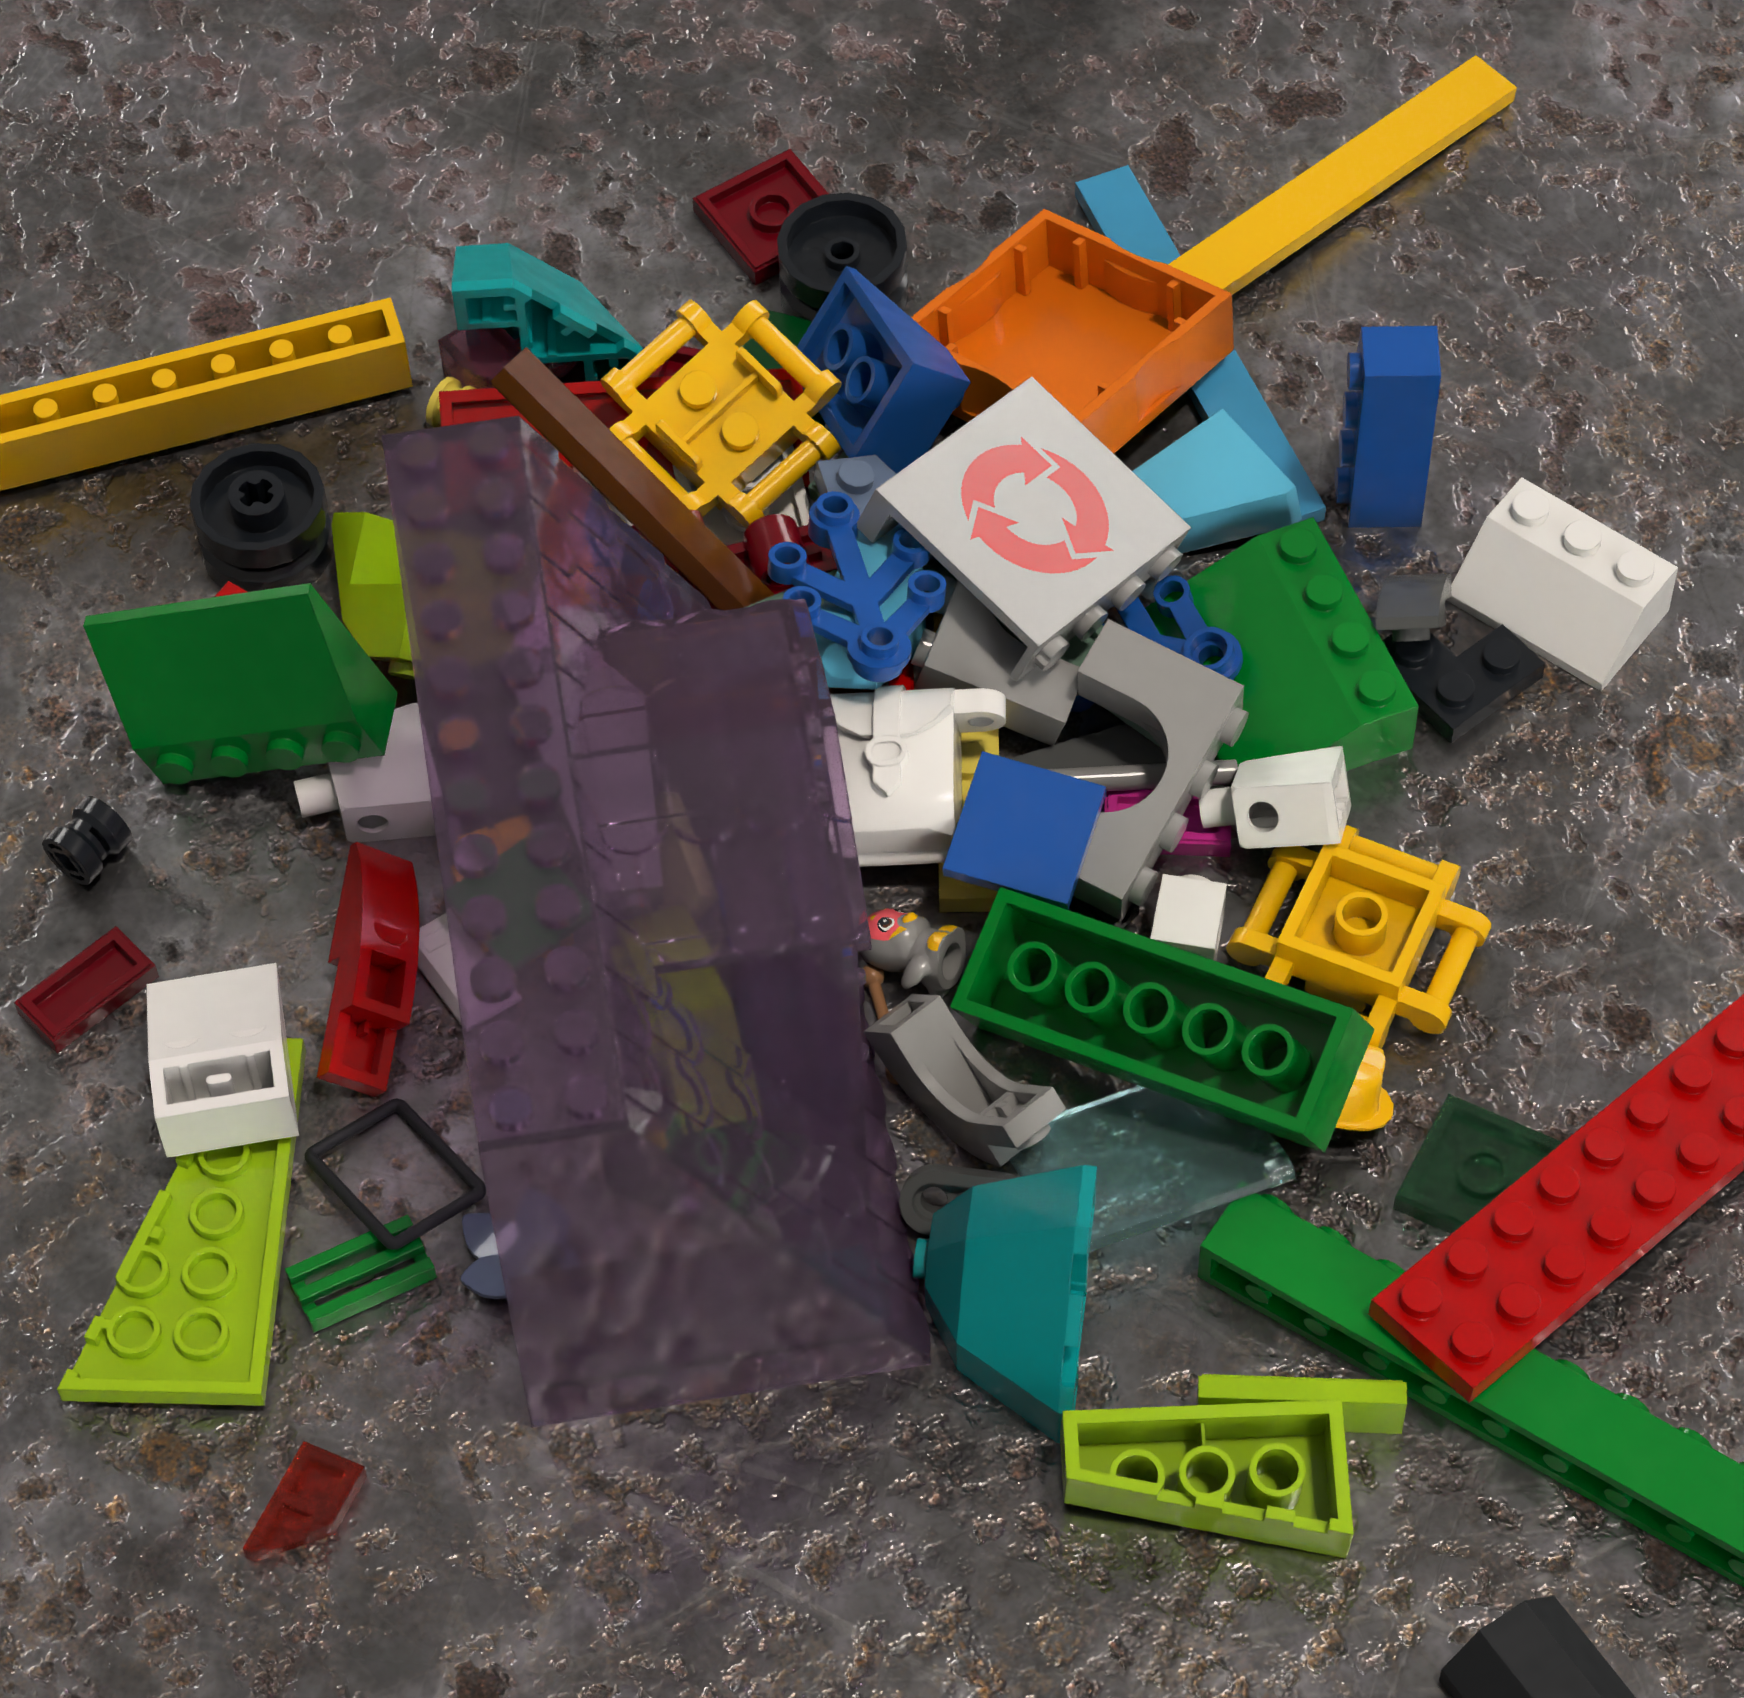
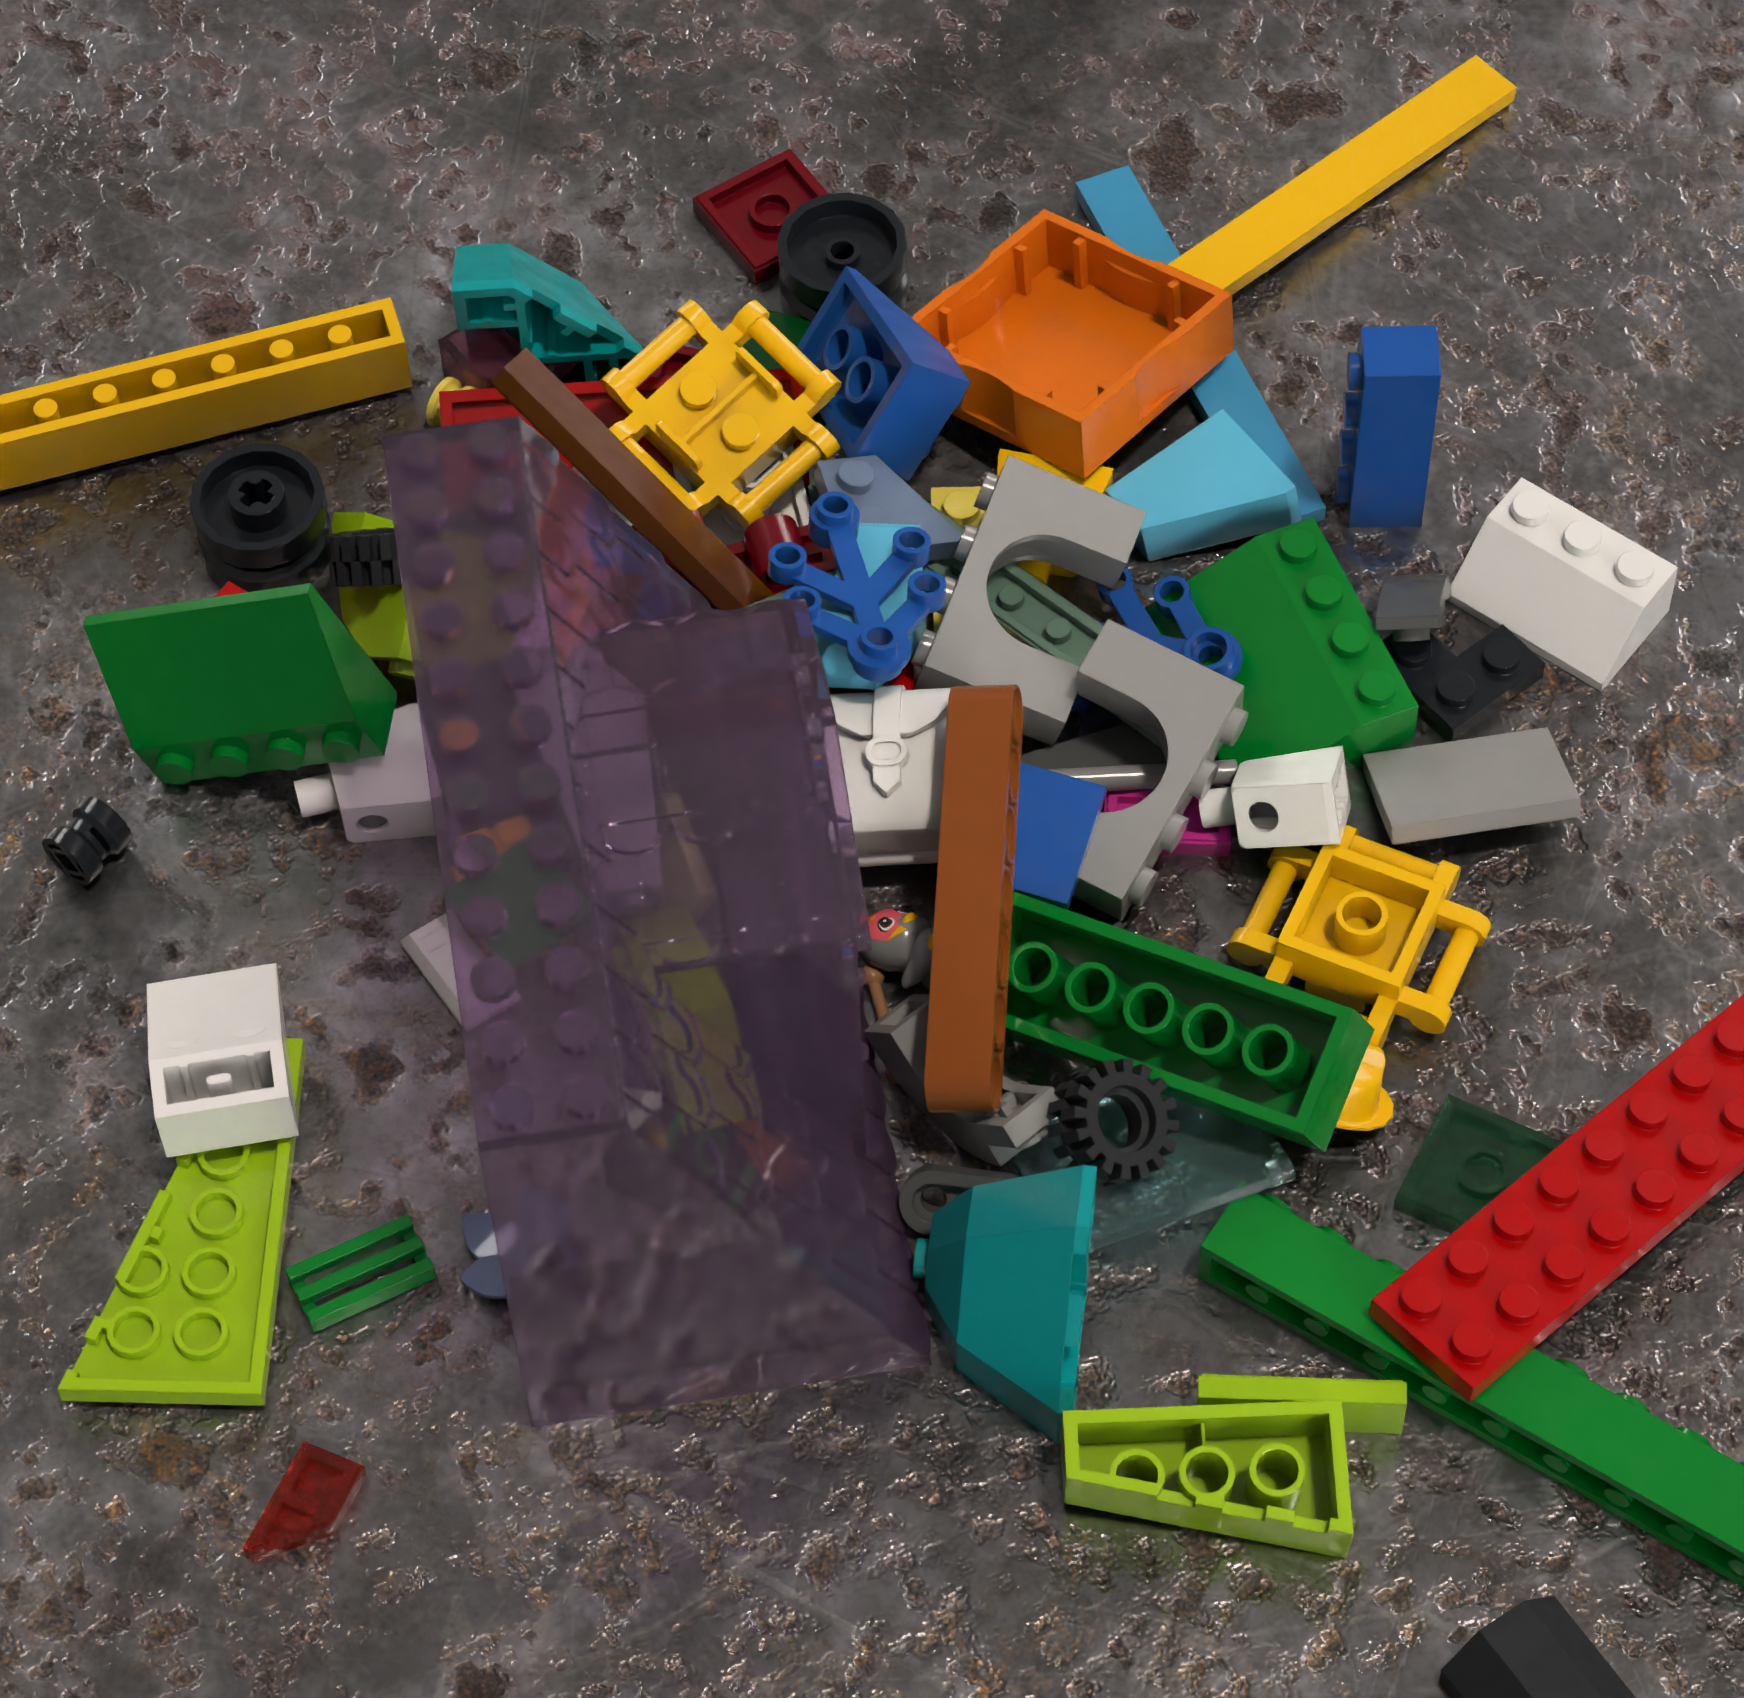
dark red tile [14,926,159,1054] -> none
black piece [305,1098,487,1250] -> none
red slope [316,842,420,1097] -> none
panel [857,376,1191,682] -> none
white brick [1150,874,1227,961] -> none
none -> black tyre [327,526,443,587]
none -> dark orange beam [924,684,1023,1114]
none -> black tyre [1047,1058,1179,1187]
none -> light grey tile [1363,727,1581,845]

